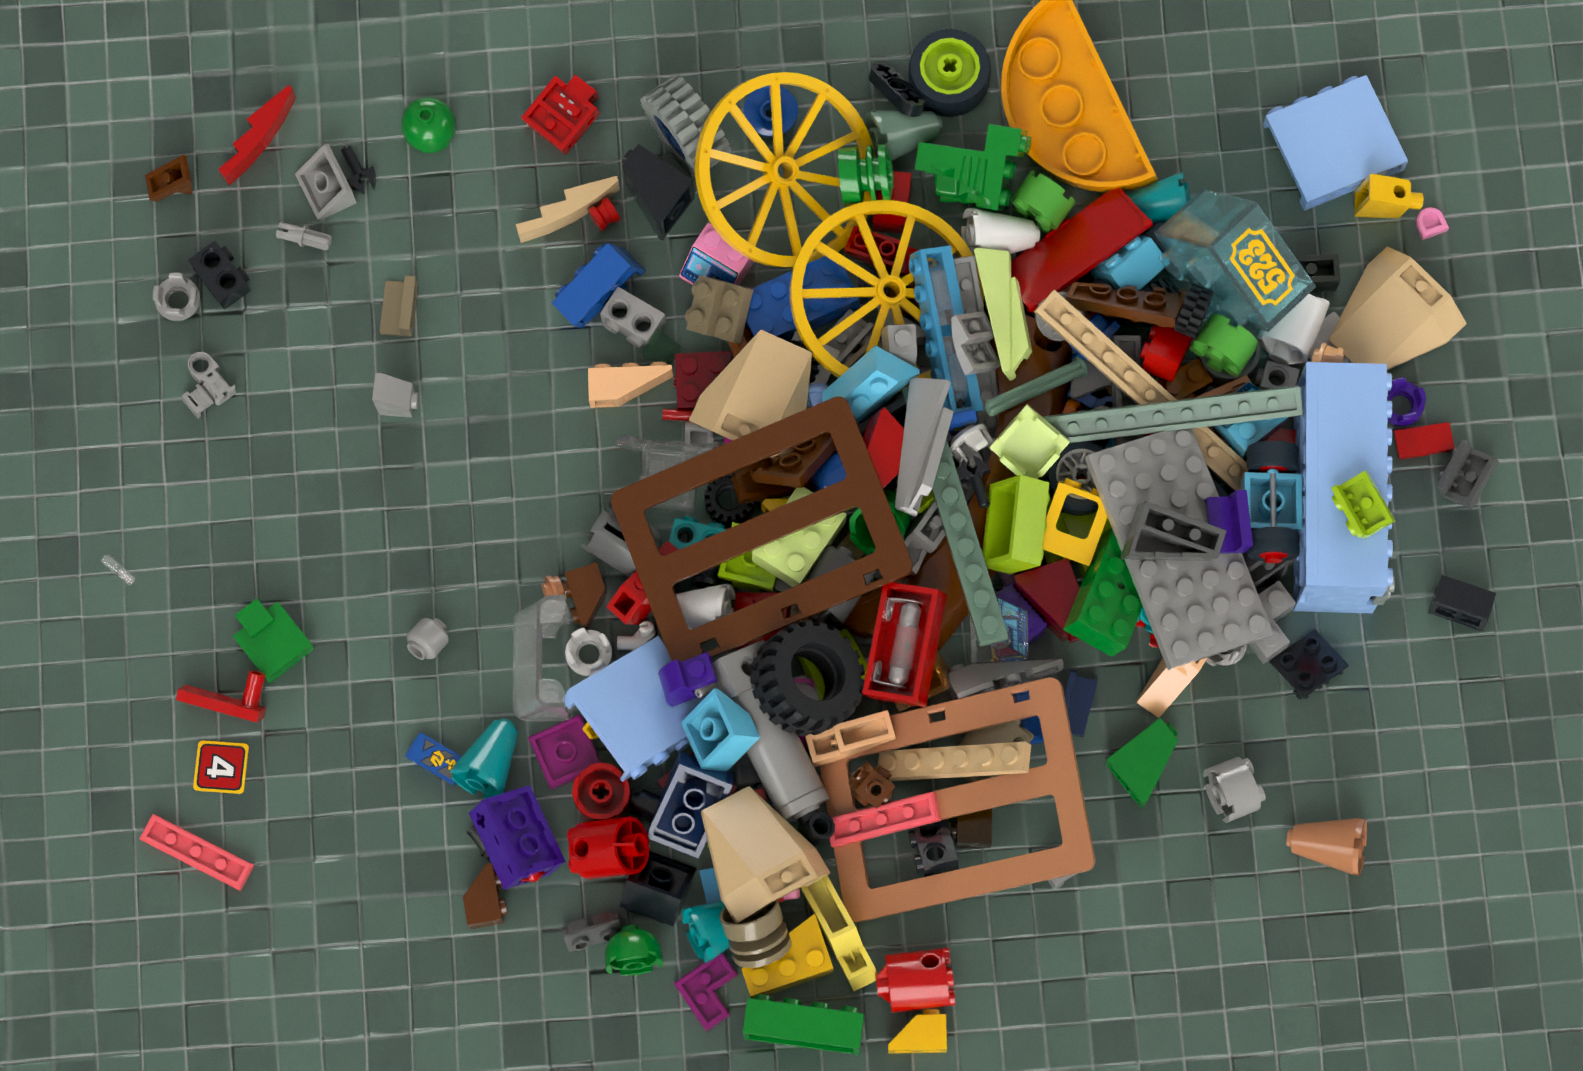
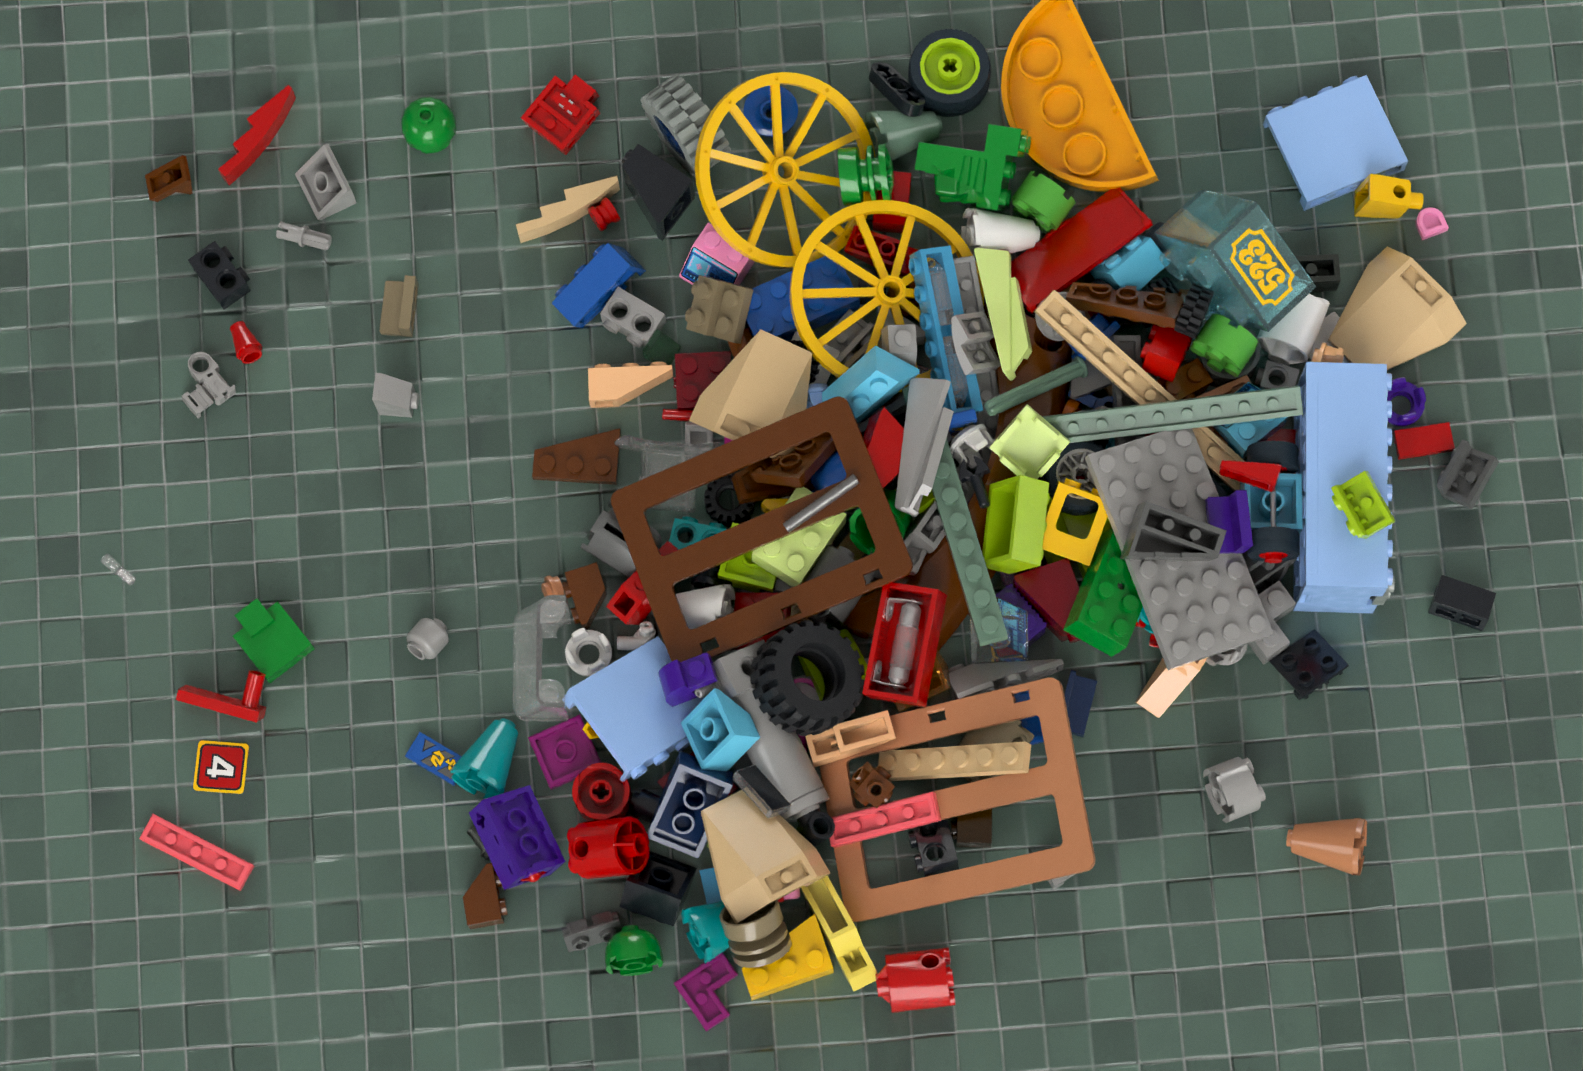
light grey piece [153,273,201,321] -> none
black bar [341,145,376,194] -> none
green piece [743,994,864,1055] -> none
yellow slope [888,1009,947,1053] -> none
green slope [1105,718,1178,809] -> none
teal cone [1127,172,1194,228] -> none
none -> red cone [230,321,262,364]
none -> reddish brown wing [532,428,621,485]
none -> black tile [732,765,791,818]
none -> flat silver bar [783,474,860,533]
none -> red slope [1219,460,1282,492]

